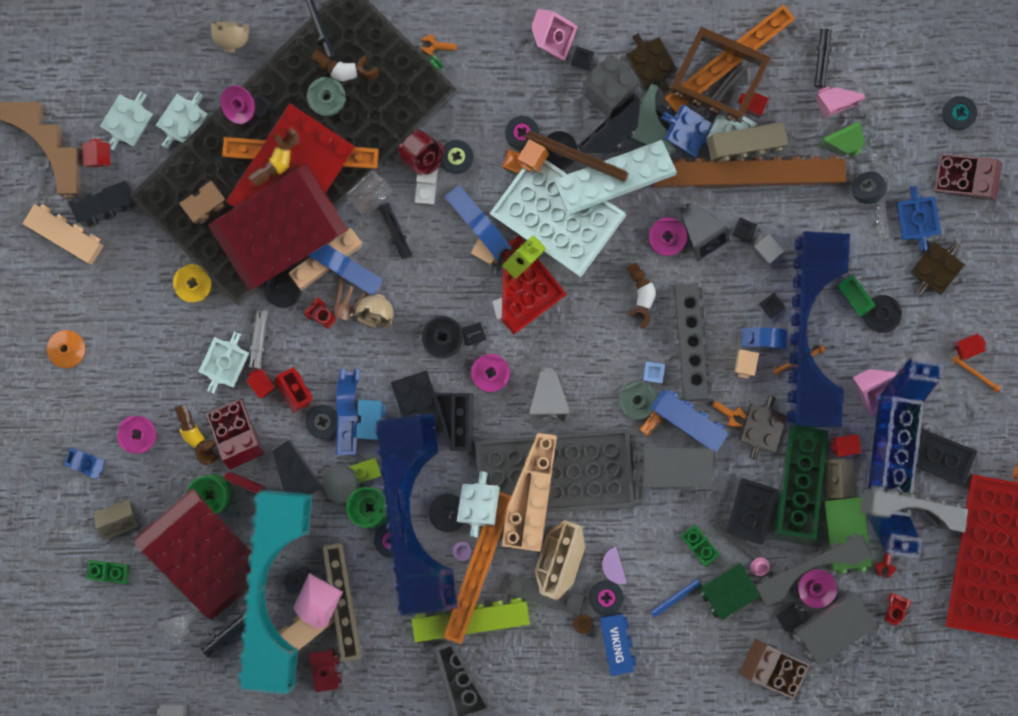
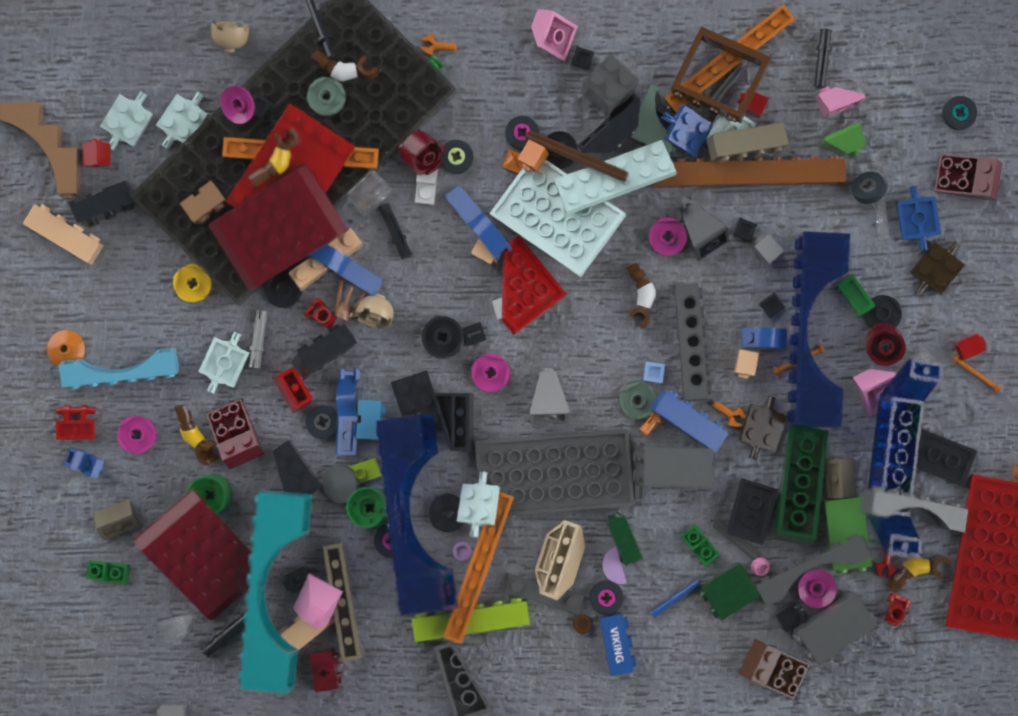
dark red tile [224,472,266,494] -> none
red brick [246,369,277,399] -> none
lime torso [502,235,546,279] -> none
light nougat wedge [502,433,557,552] -> none
dark brown plate [625,33,677,93] -> none
red brick [830,434,861,457] -> none
none -> red plate [56,405,96,440]
none -> medium azure arch [58,348,179,389]
none -> black wedge [292,324,357,381]
none -> dark green brick [605,512,643,566]
none -> dark red brick [865,323,906,366]
none -> reddish brown piece [885,554,952,593]

